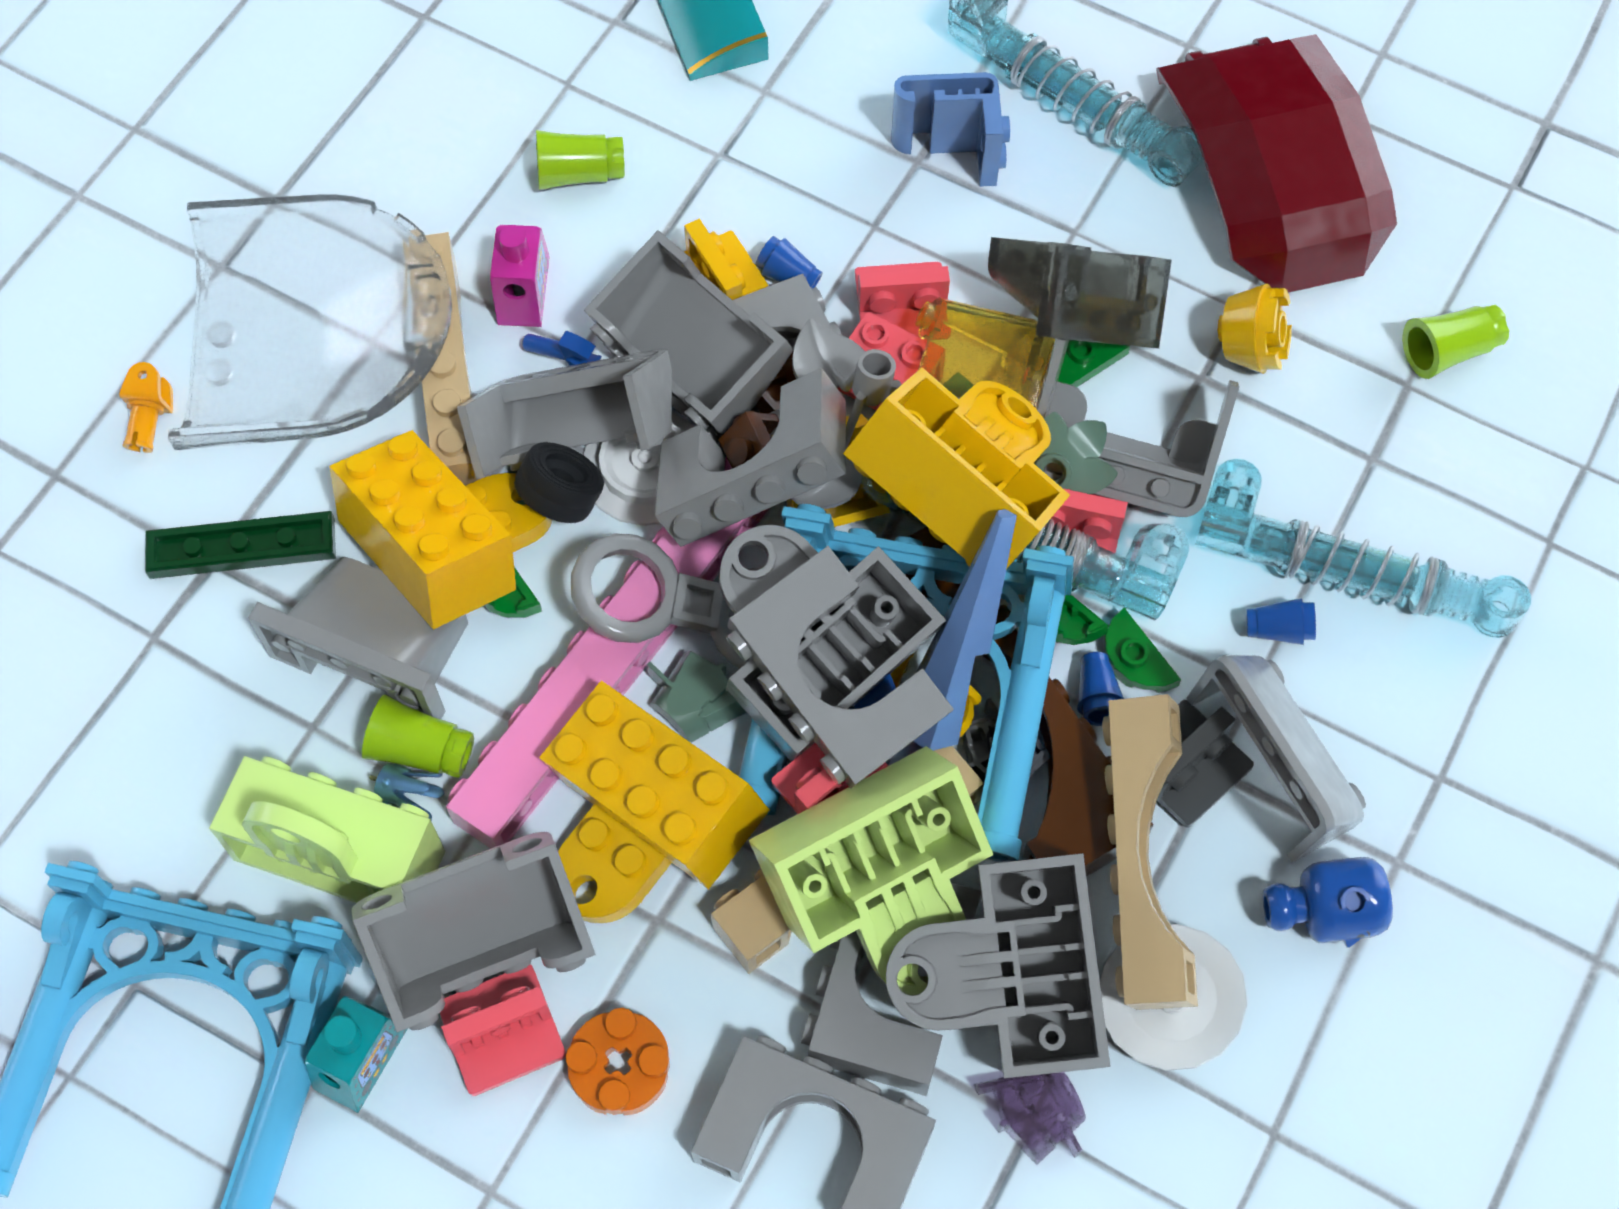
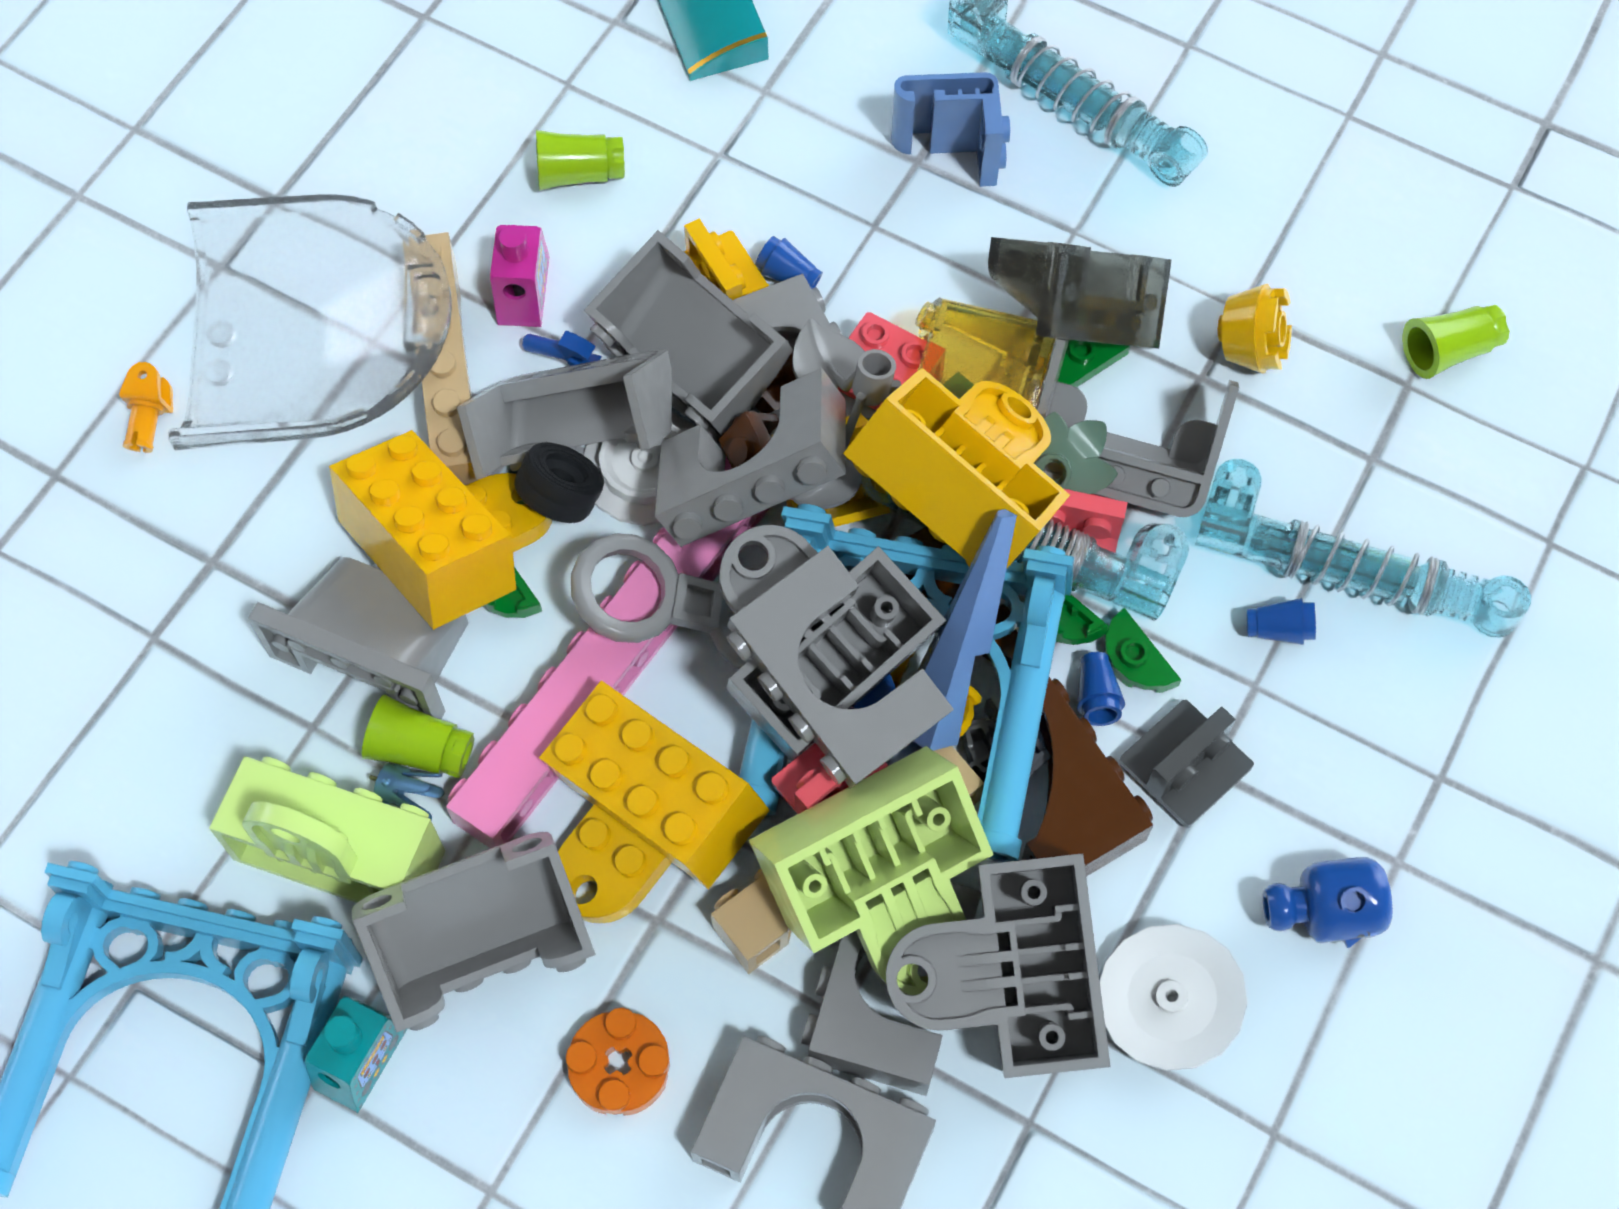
dark green tile [145,511,336,579] -> none
coral bracket [440,964,566,1096] -> none
sand green piece [647,651,746,743] -> none
coral bracket [855,262,951,342] -> none
clear purple piece [973,1072,1086,1165] -> none
tan arch [1102,694,1198,1010] -> none
dark red windscreen [1156,34,1397,293] -> none
light grey windscreen [1186,655,1366,863] -> none

